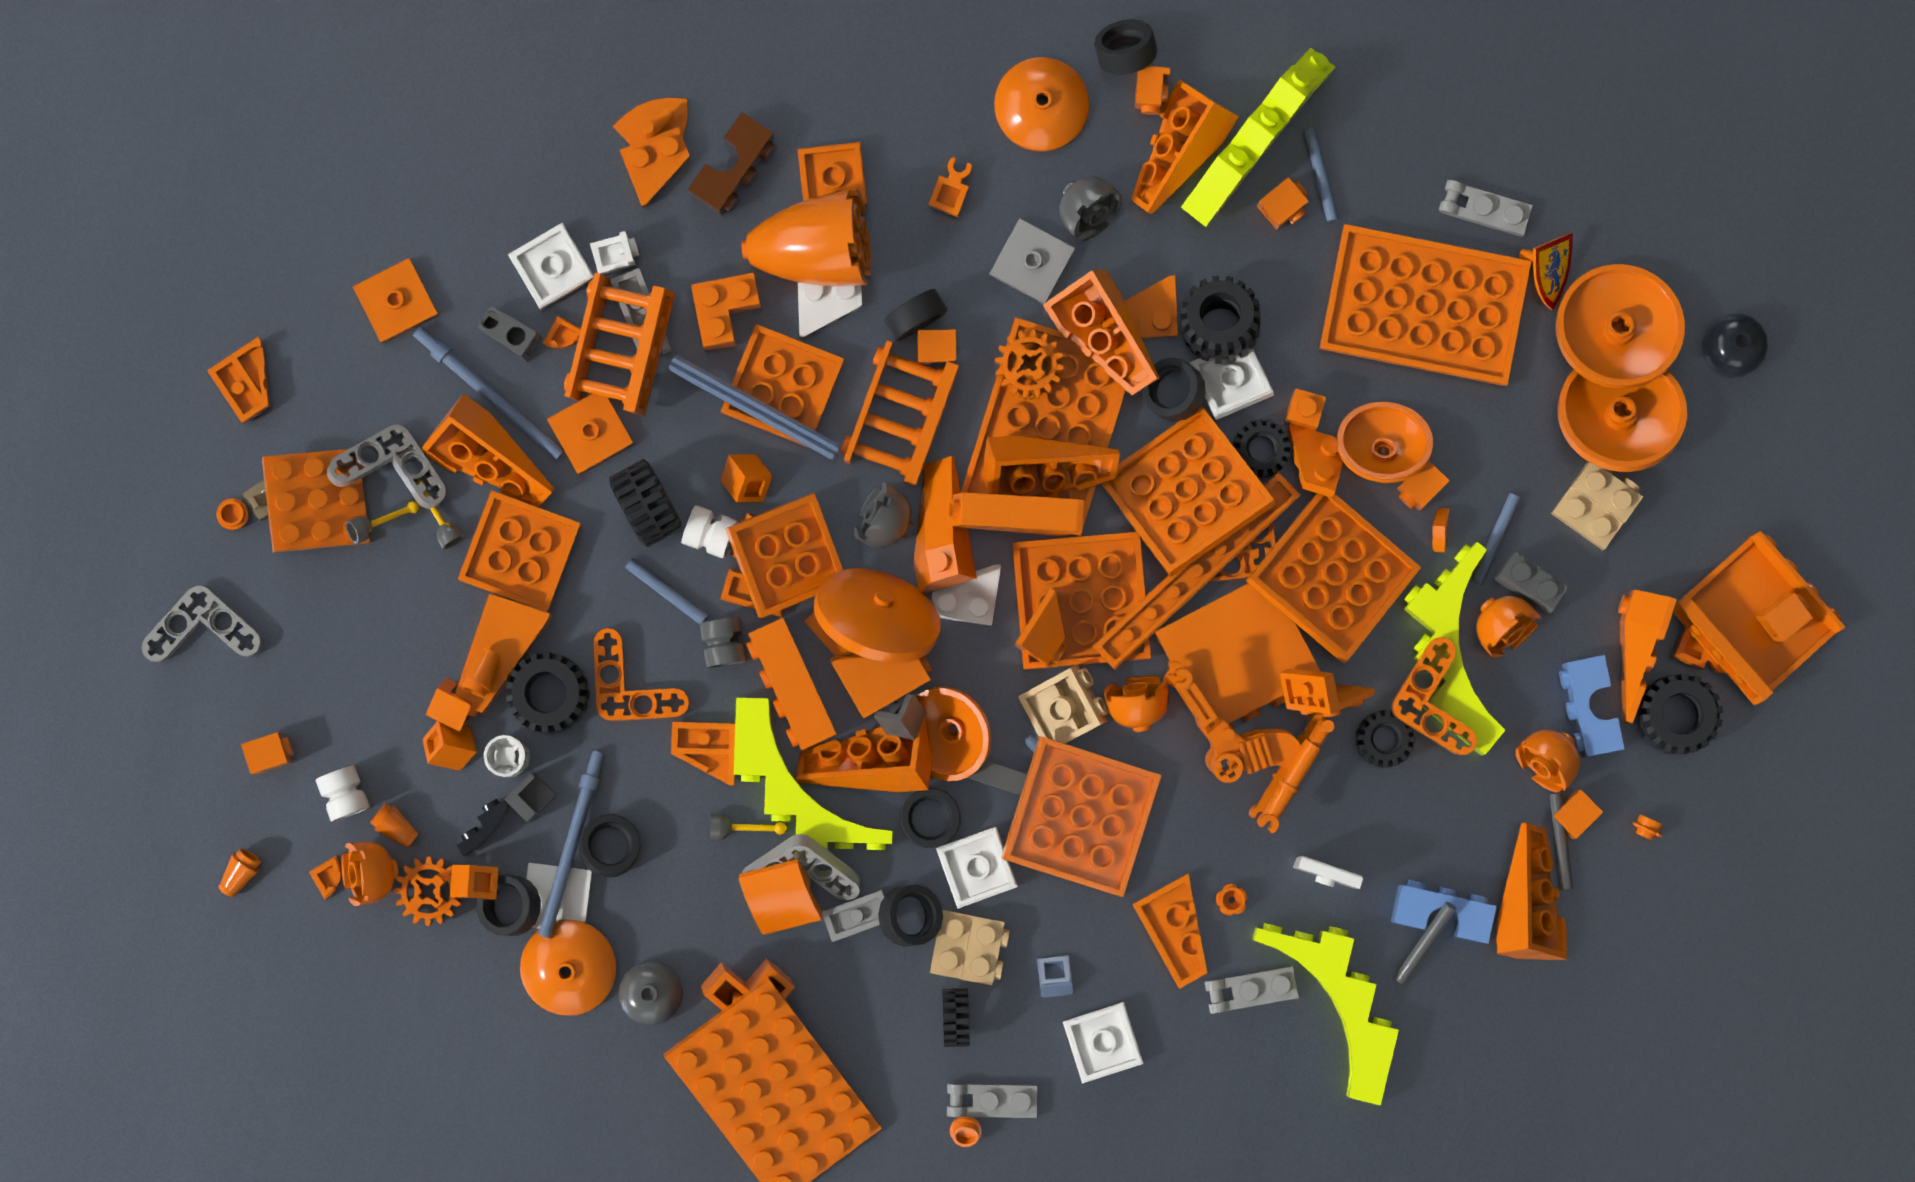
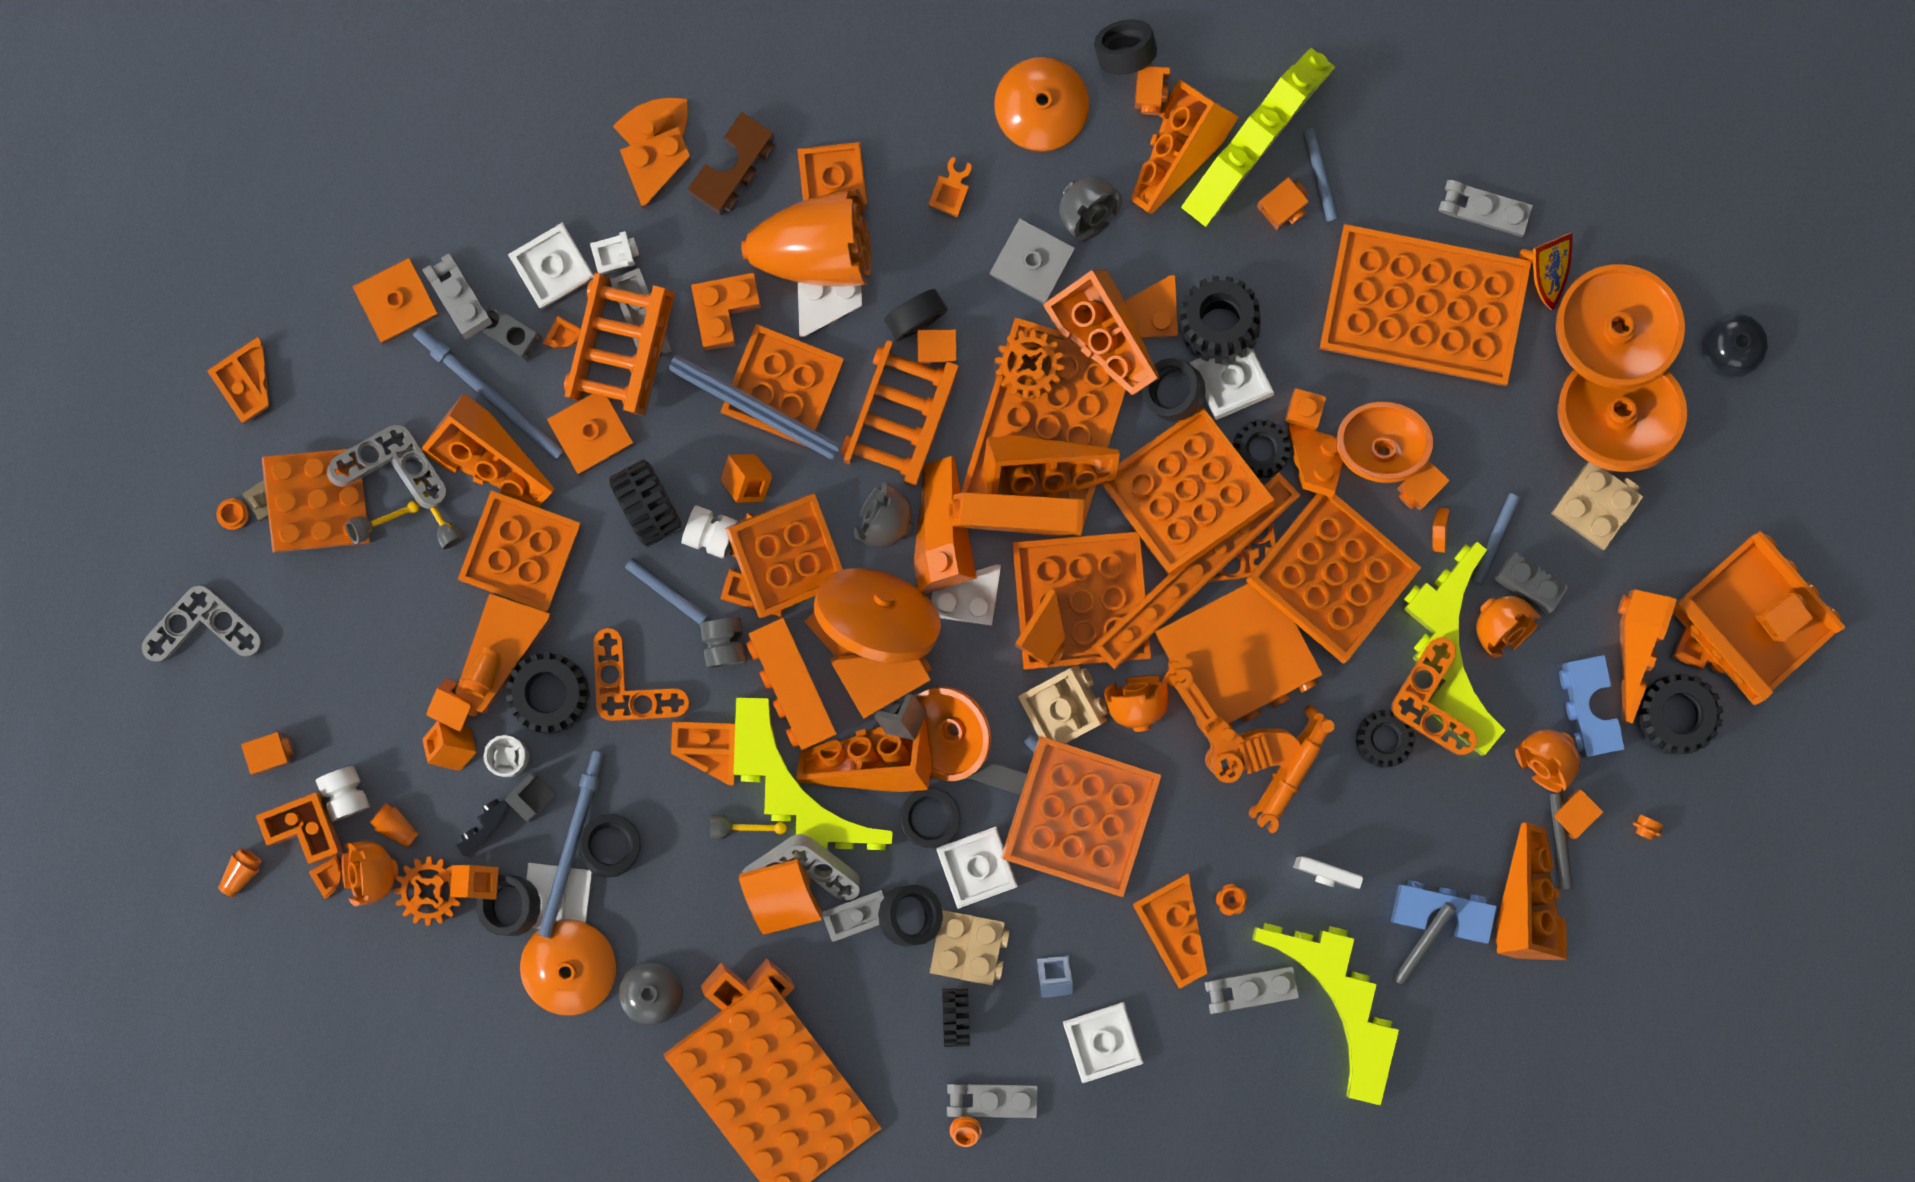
orange bracket [1280,669,1375,717] -> none
none -> orange brick [256,792,344,864]
none -> light grey plate [422,253,492,340]

